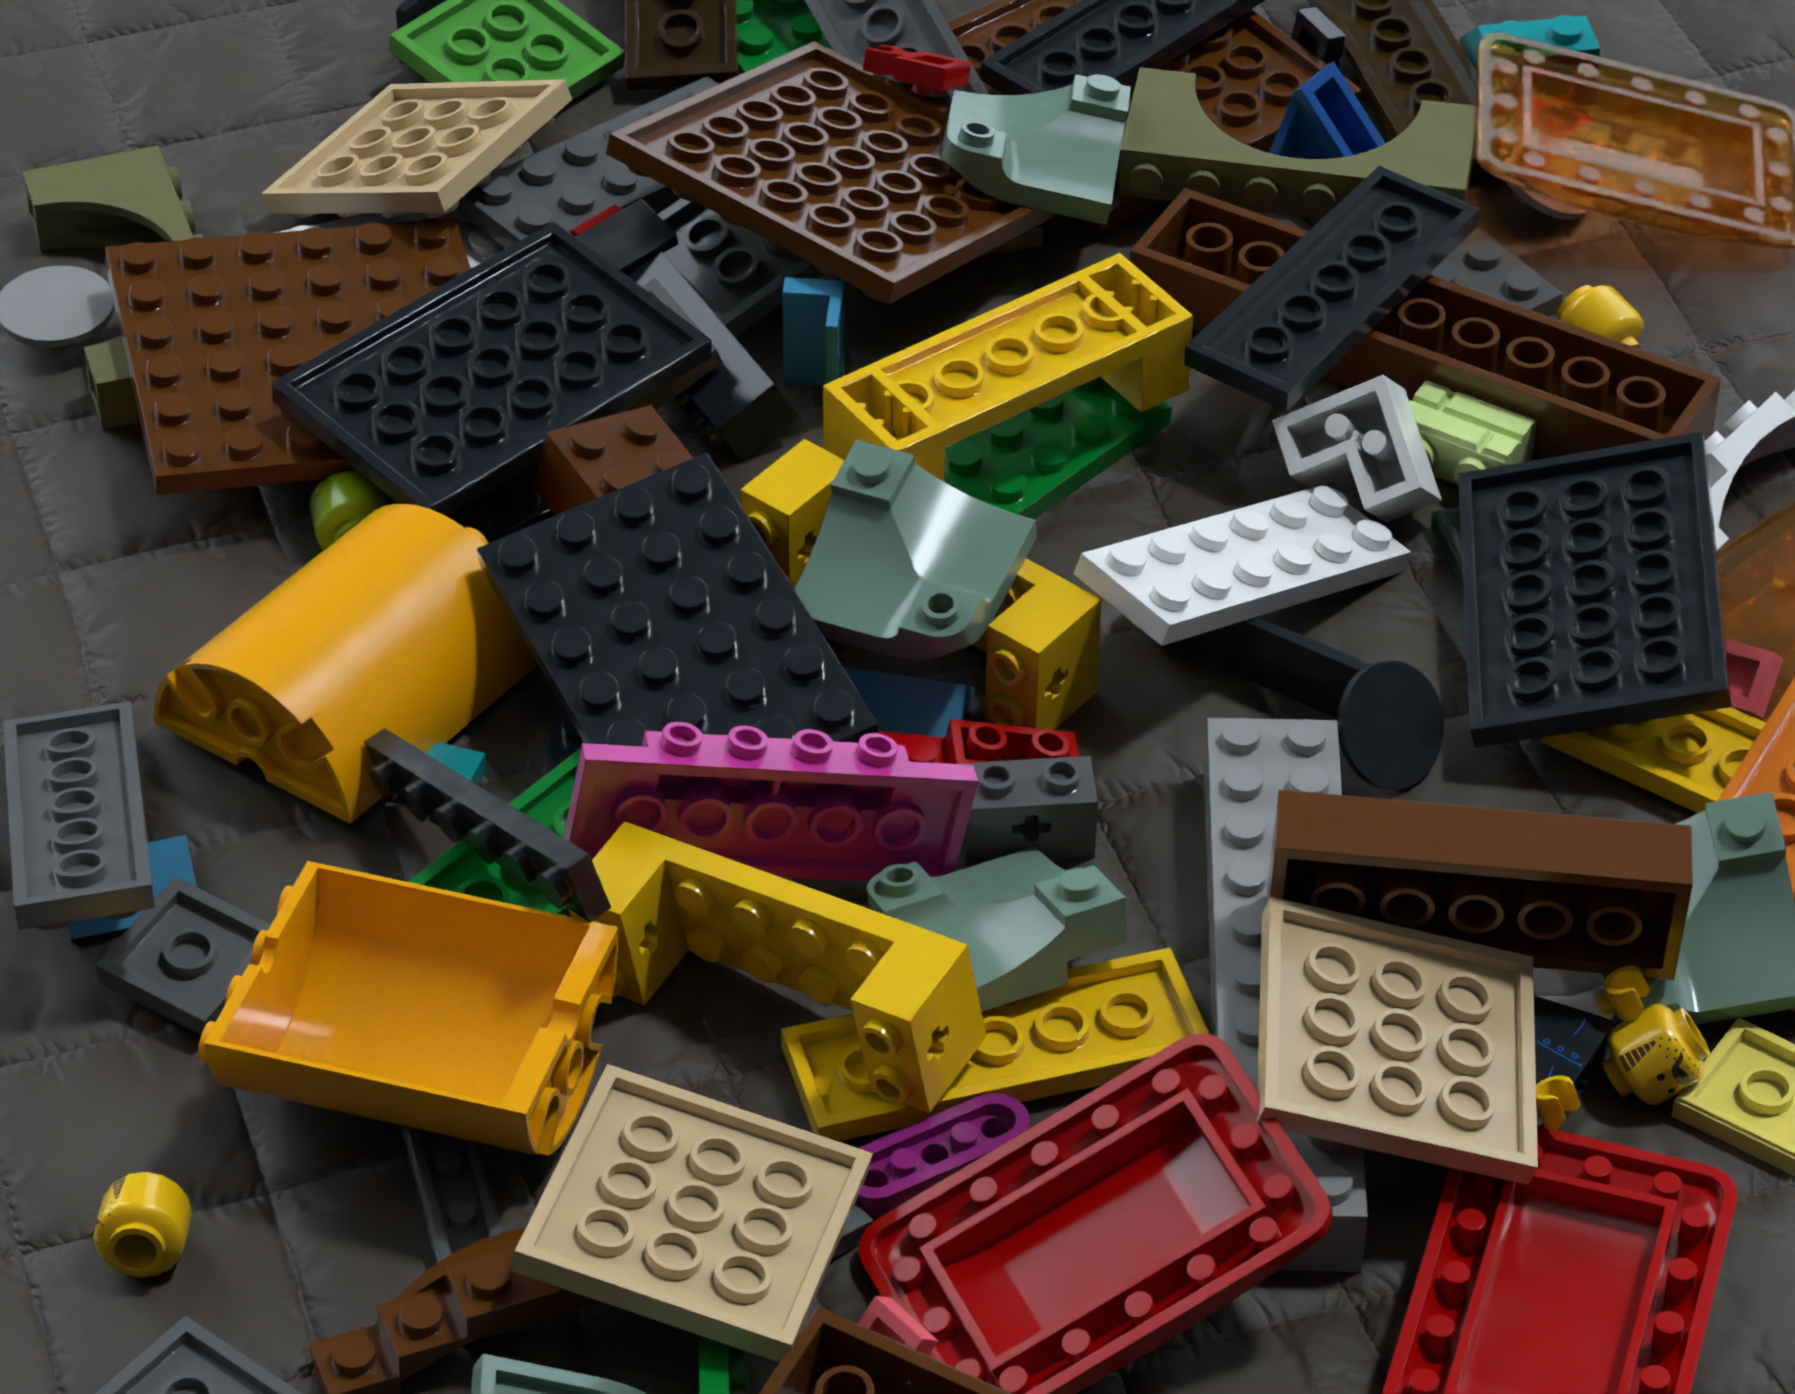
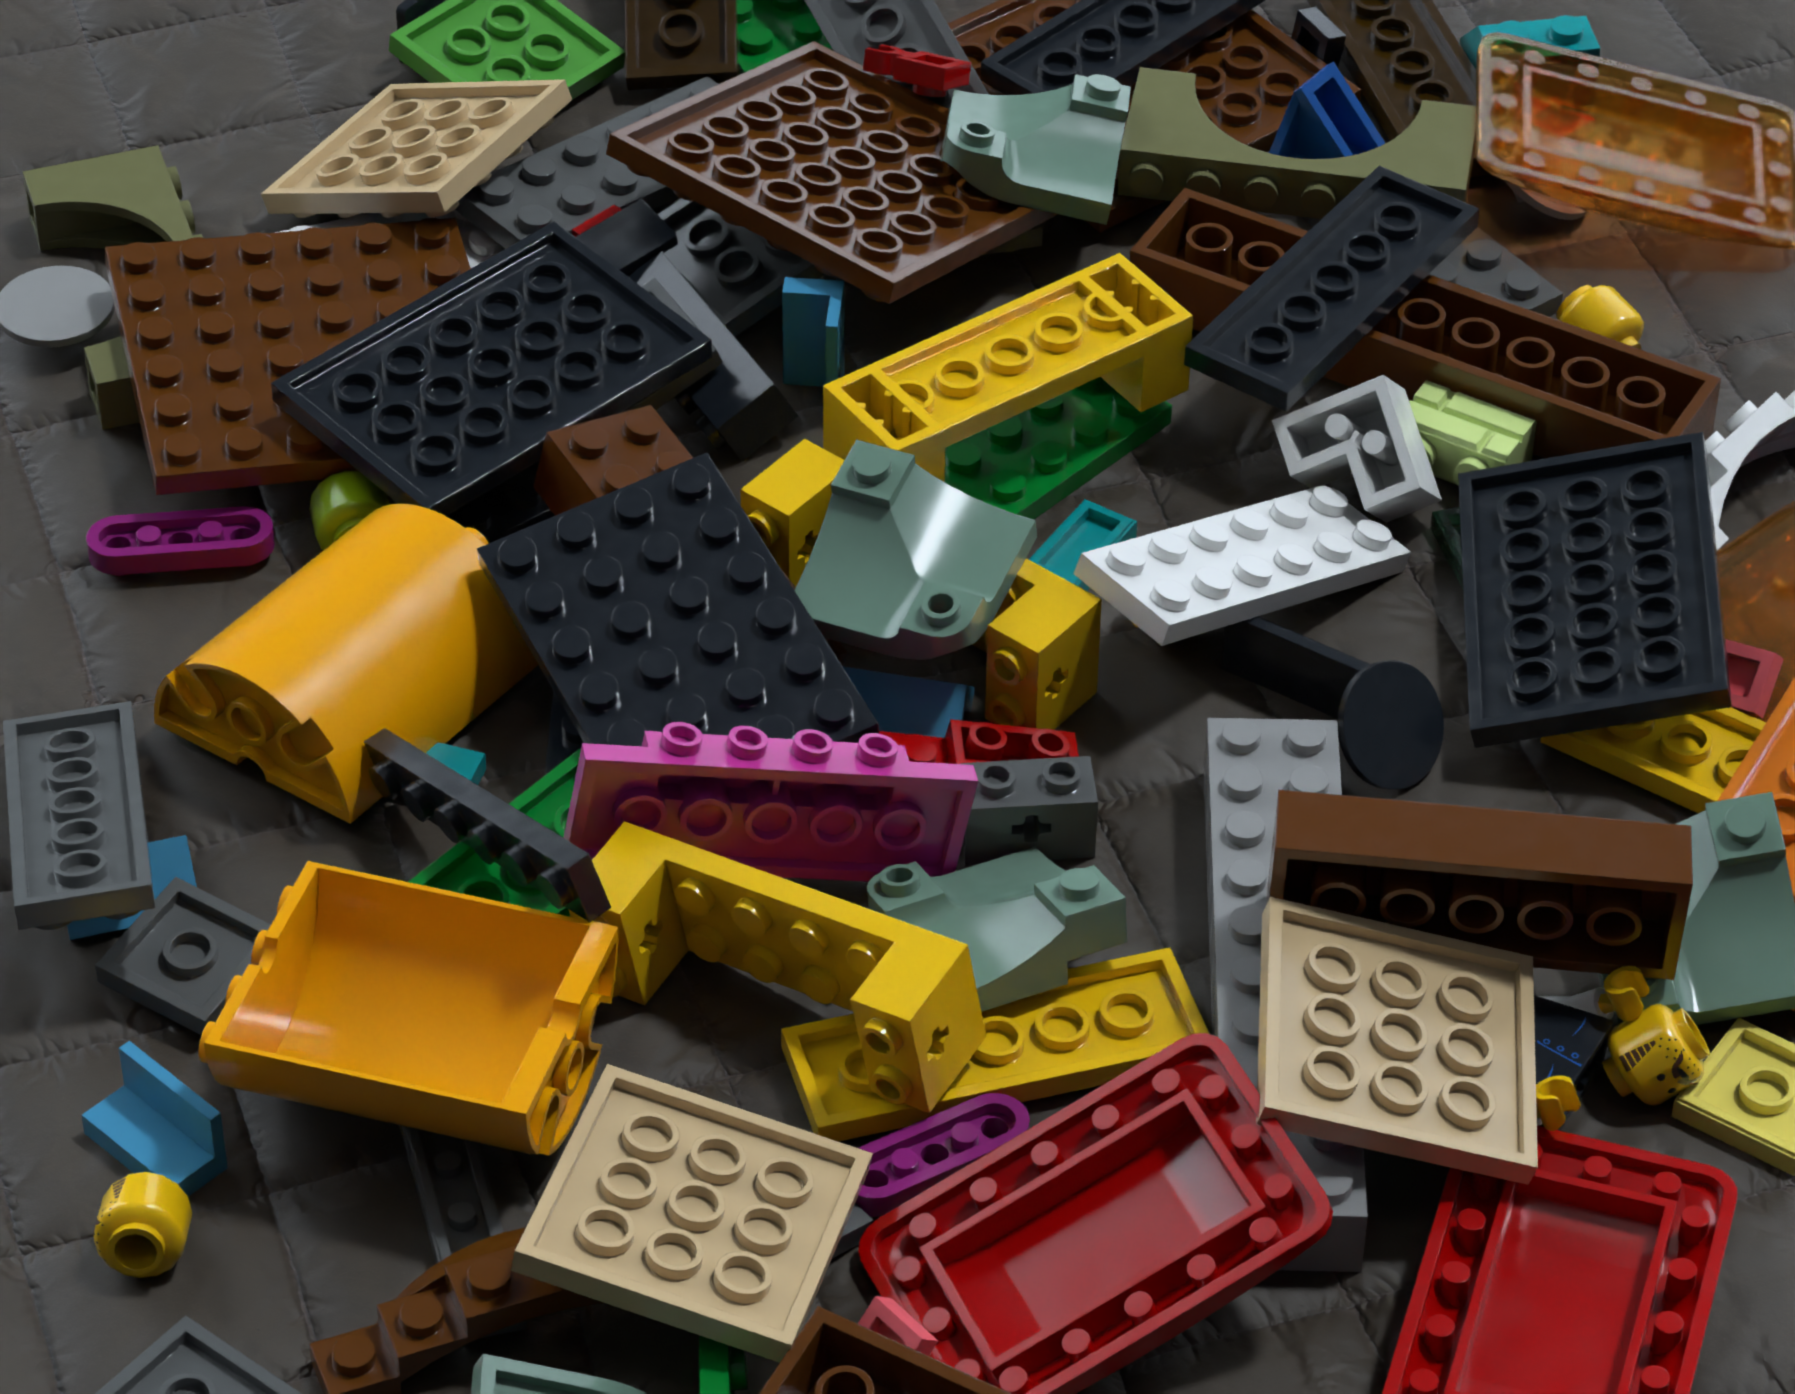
none -> dark azure panel [81,1041,228,1196]
none -> magenta plate [86,506,275,576]
none -> teal tile [1029,499,1137,591]

